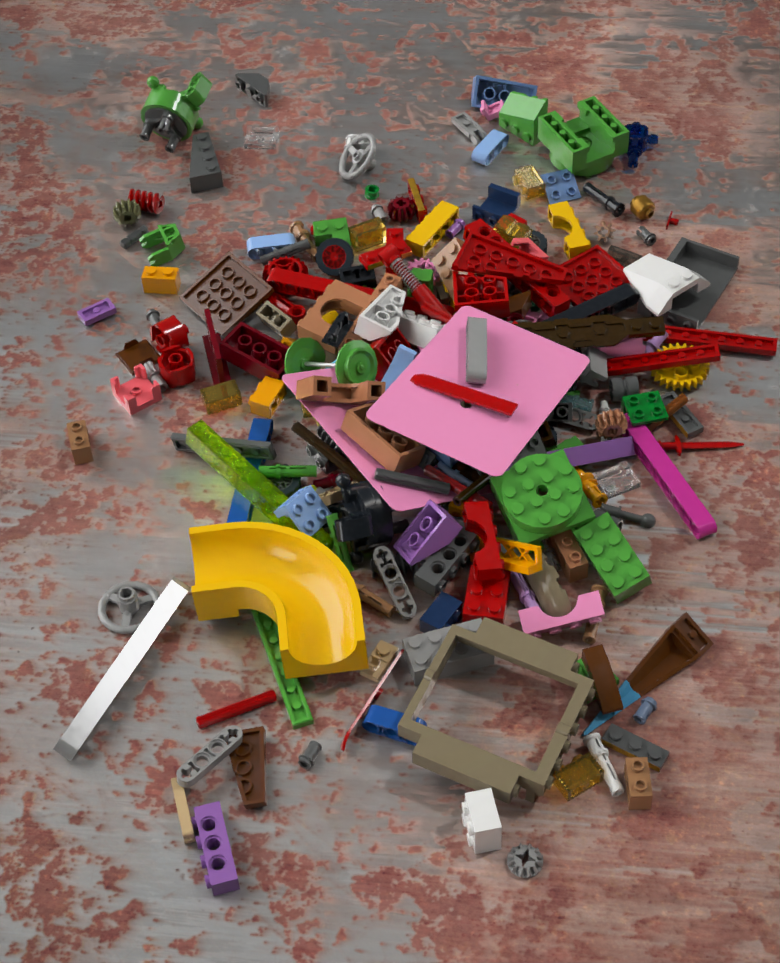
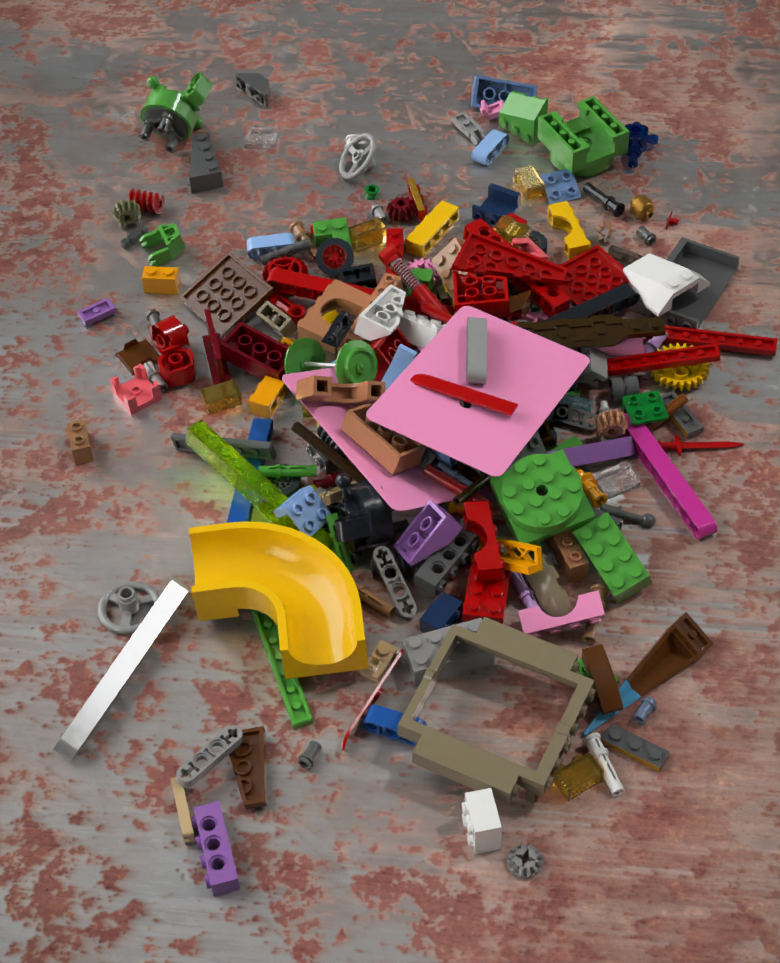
red axle [196,690,277,729] -> none
red plate [359,240,412,271] -> none
dark grey axle [374,468,451,495] -> none
medium lavender pin [445,218,466,239] -> none
medium nougat brick [624,757,653,810] -> none

